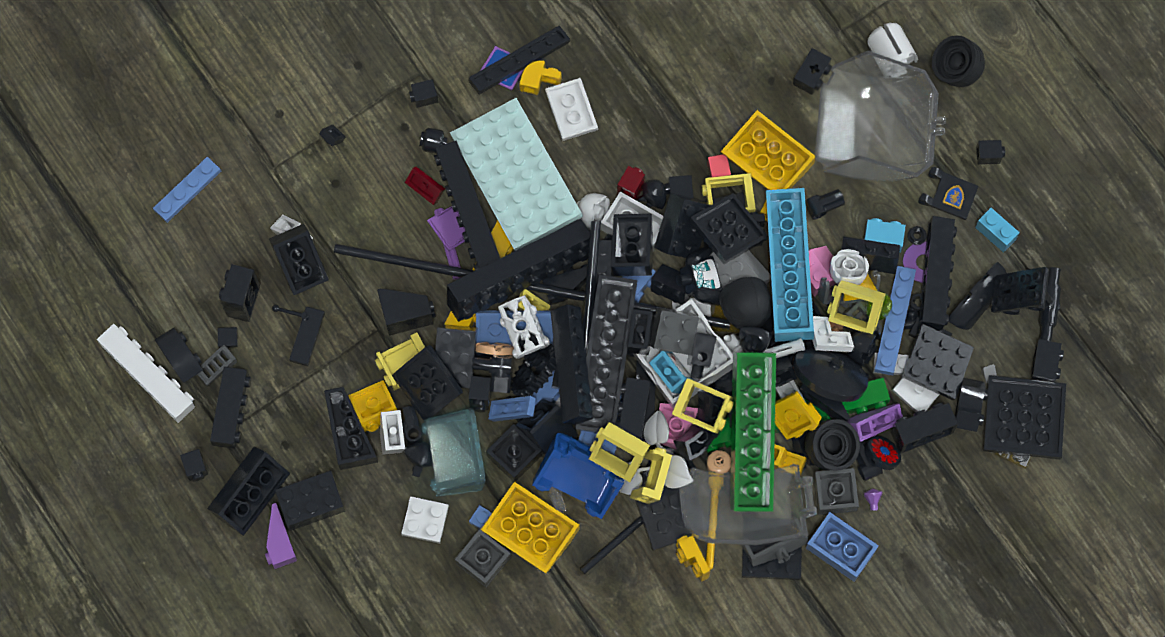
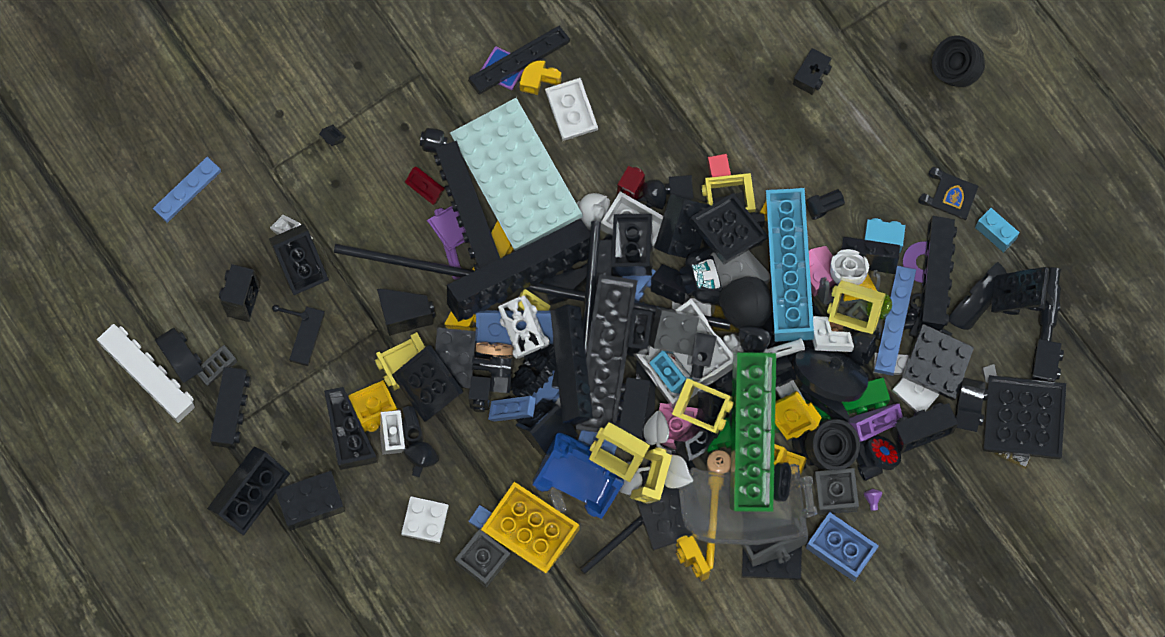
black brick [180,449,208,482] -> none
black tile [217,327,238,348] -> none
medium lavender slope [265,503,297,569] -> none
black brick [409,79,438,108] -> none
clear light blue windscreen [421,408,485,497] -> none
black brick [486,424,542,482] -> none
yellow slope [721,110,816,190] -> none
clear windscreen [815,51,946,181] -> none
white cylinder [868,23,918,76] -> none
black plate [908,226,927,245] -> none
black brick [976,140,1005,165] -> none
none -> black plate [773,462,792,502]

